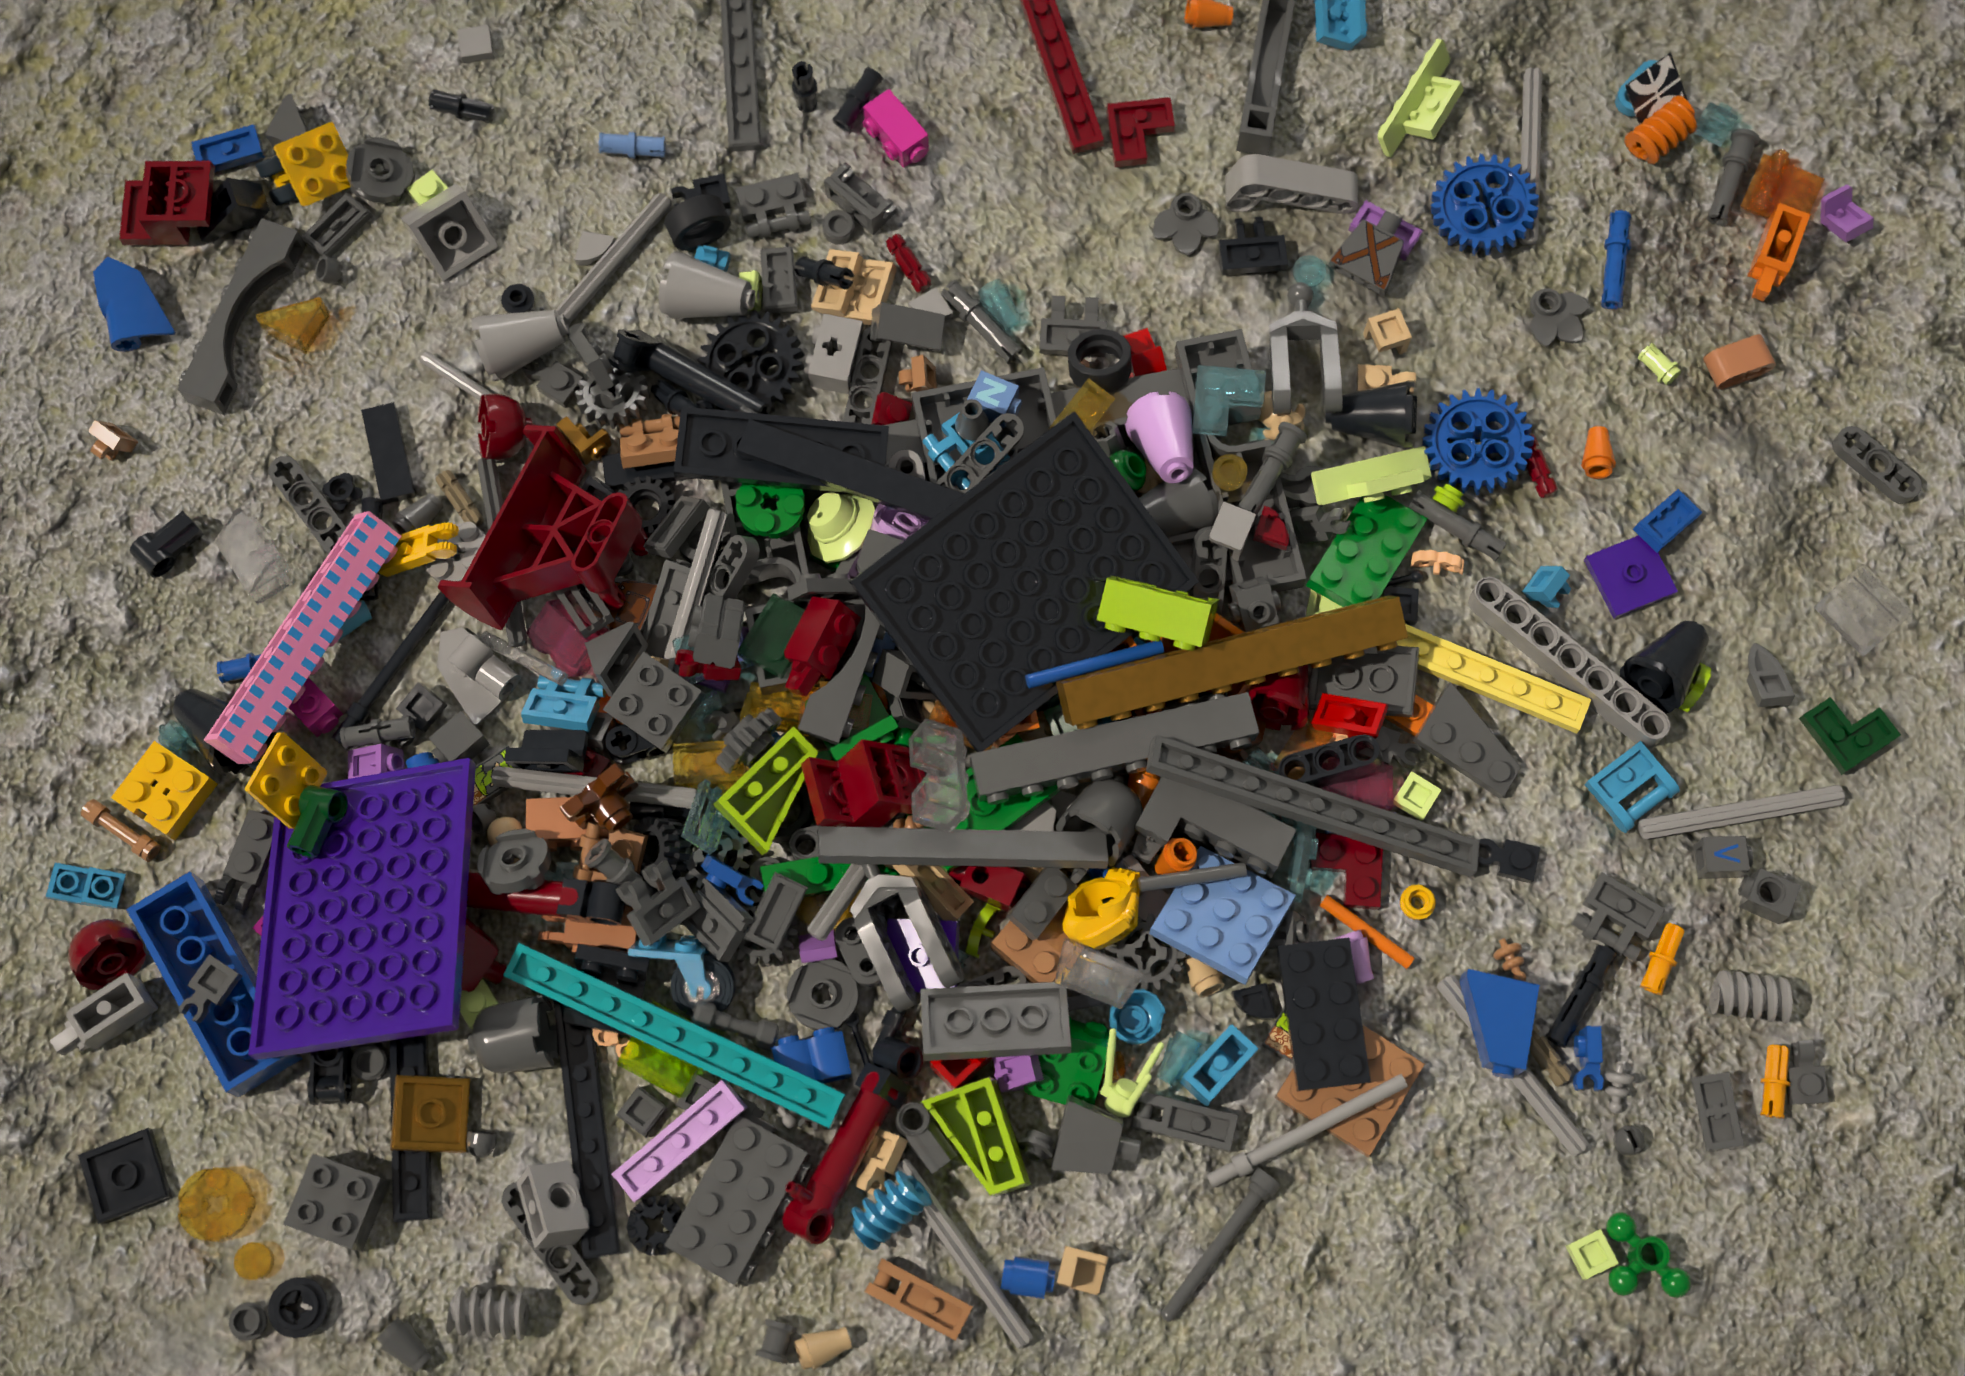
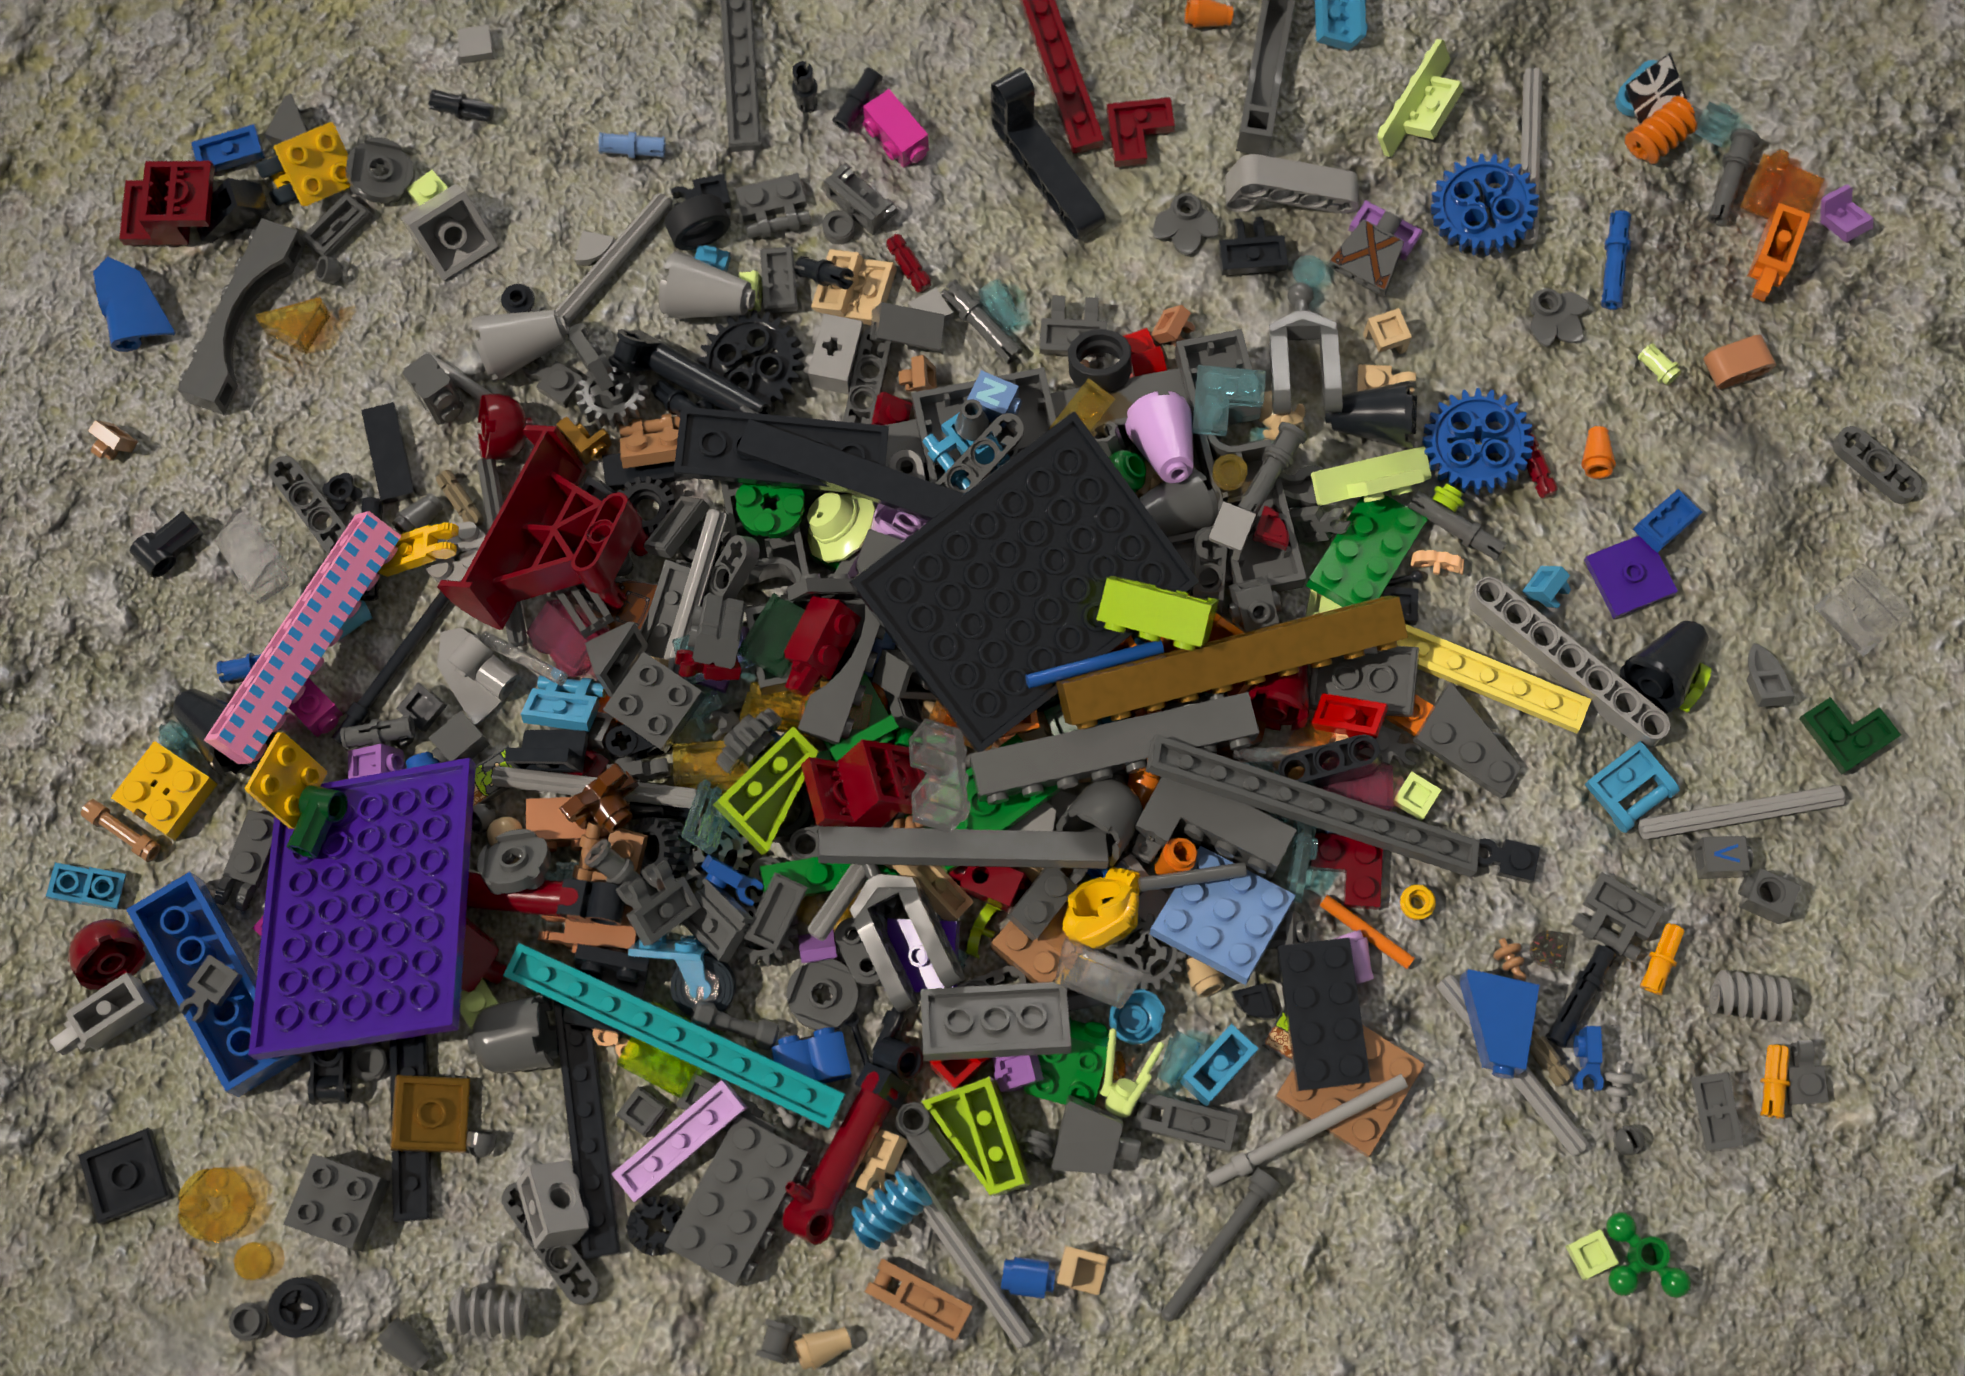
none -> dark grey brick [403,353,465,425]
none -> dark grey plate [607,757,671,783]
none -> black beam [991,67,1106,240]
none -> nougat tile [1151,305,1195,346]
none -> clear bar [1233,745,1331,763]
none -> clear smoke tile [1529,931,1570,971]

